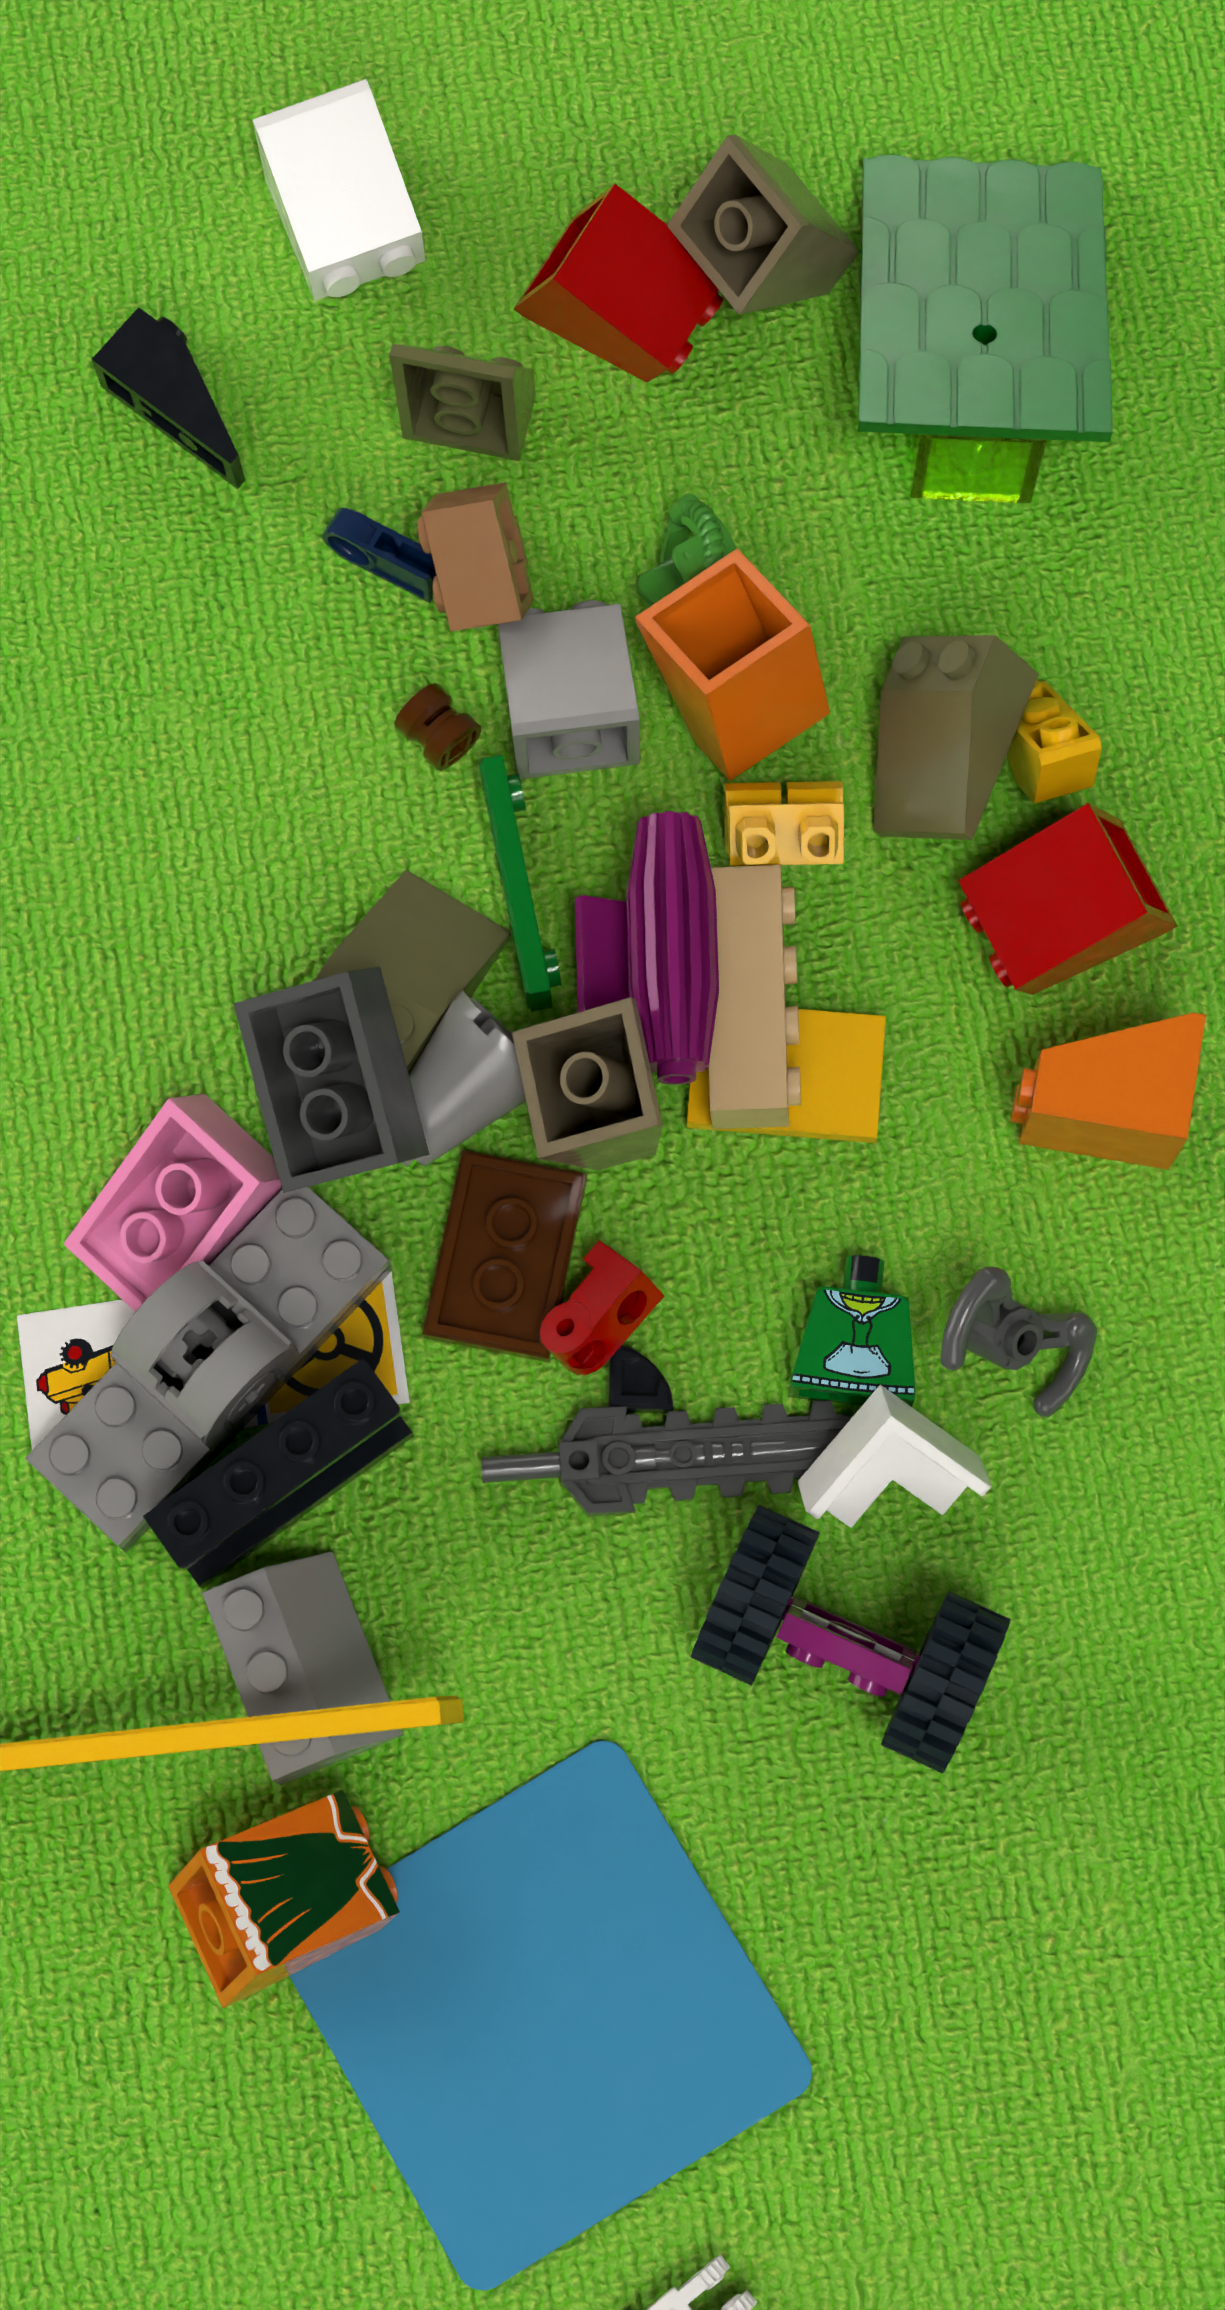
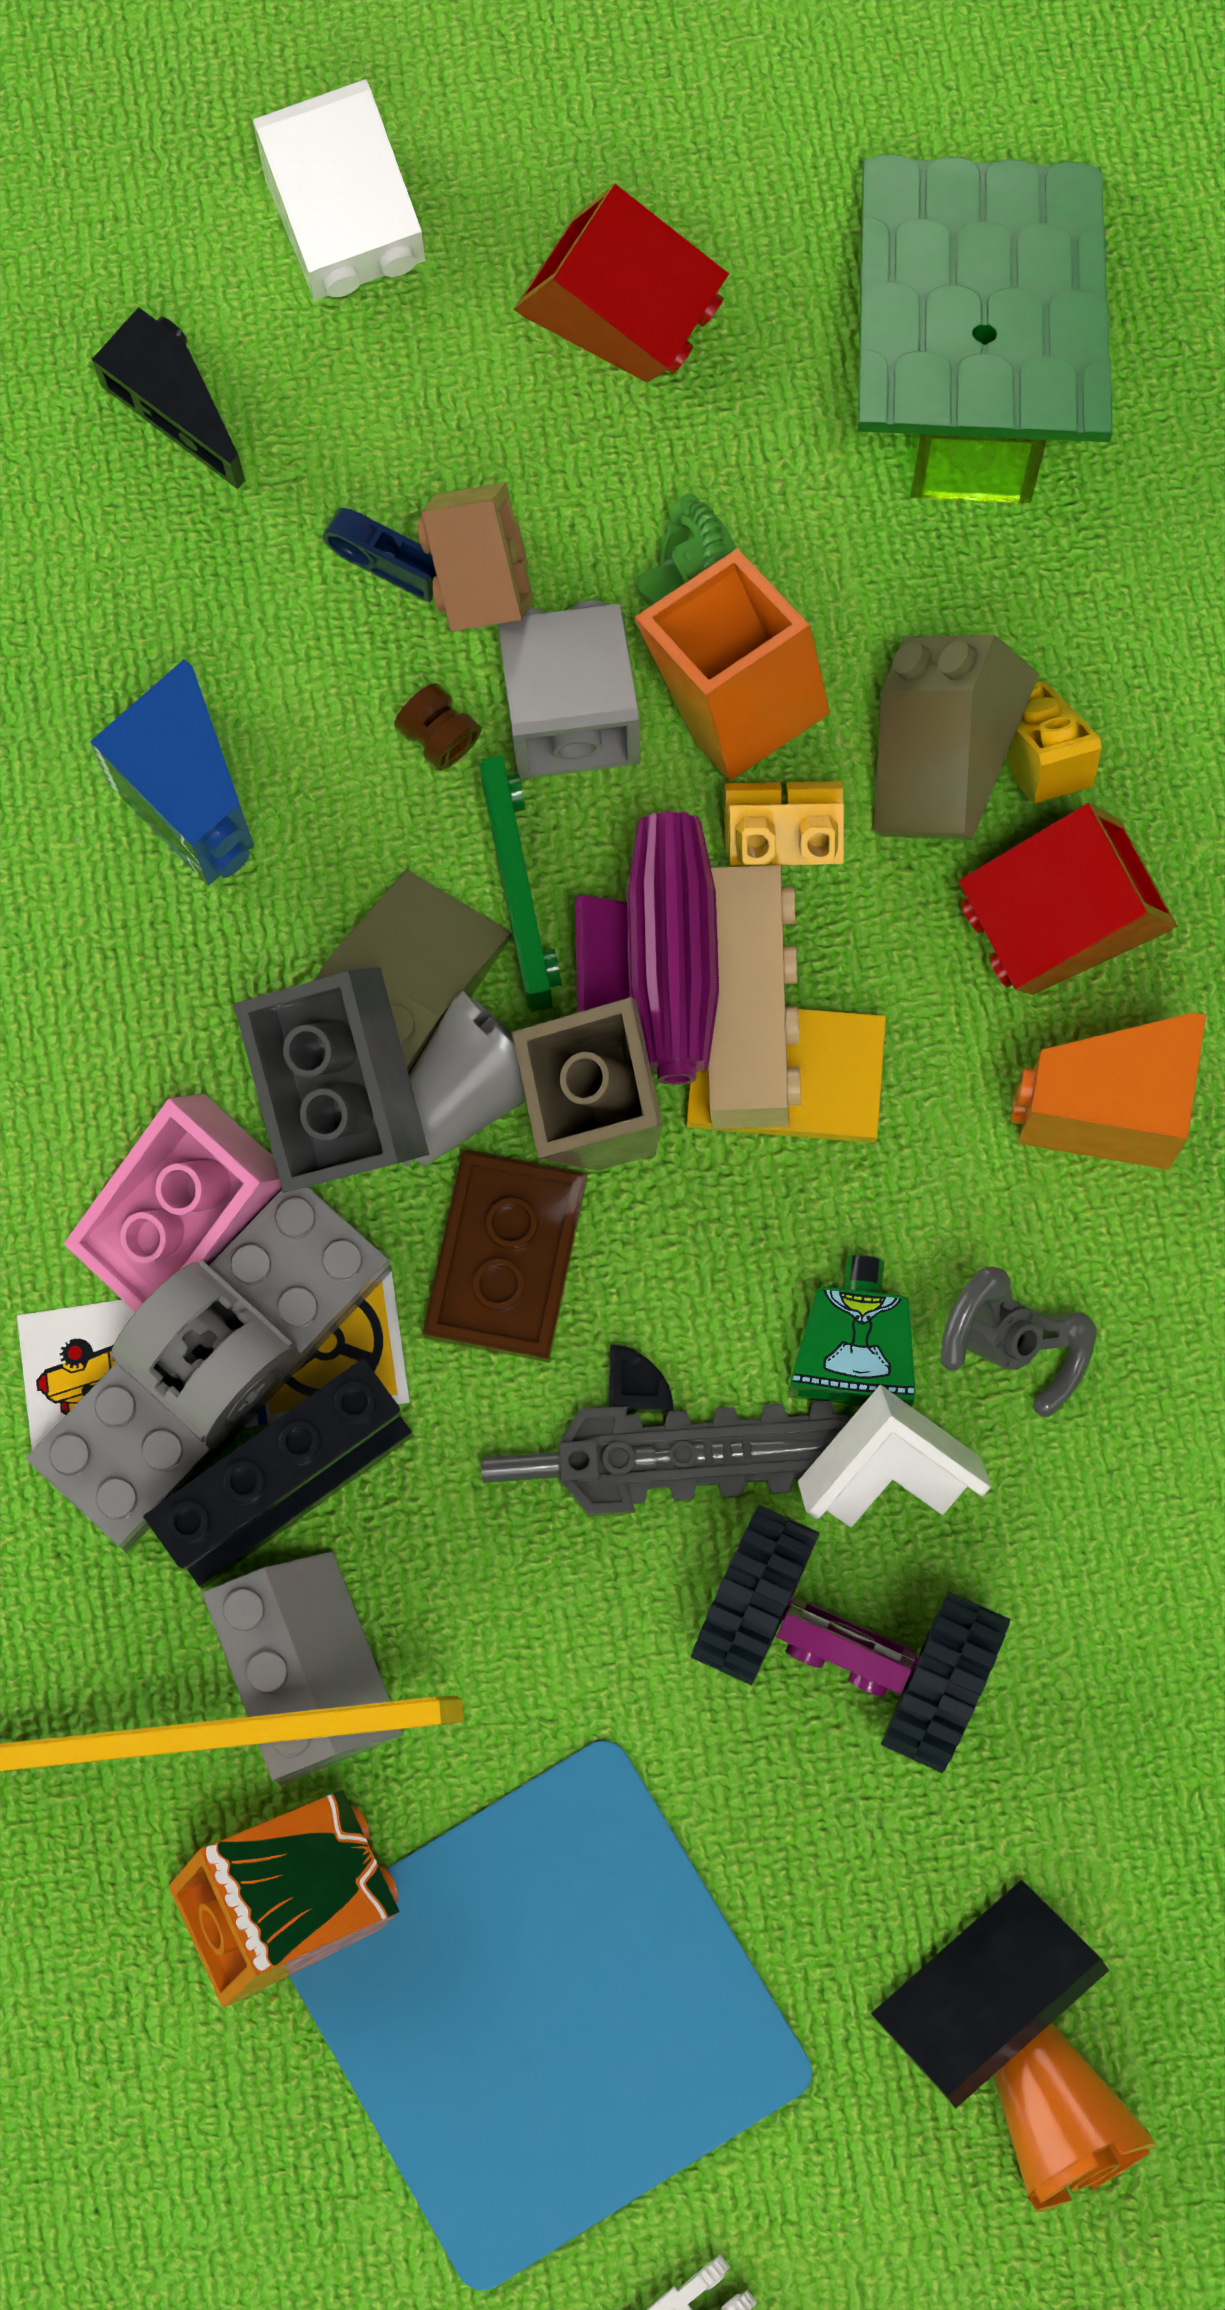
olive slope [389,344,536,461] -> none
red leg [540,1240,664,1375] -> none
dark tan slope [667,134,860,315] -> none
none -> blue slope [90,659,254,886]
none -> black tile [871,1879,1109,2109]
none -> orange cone [993,2022,1156,2212]

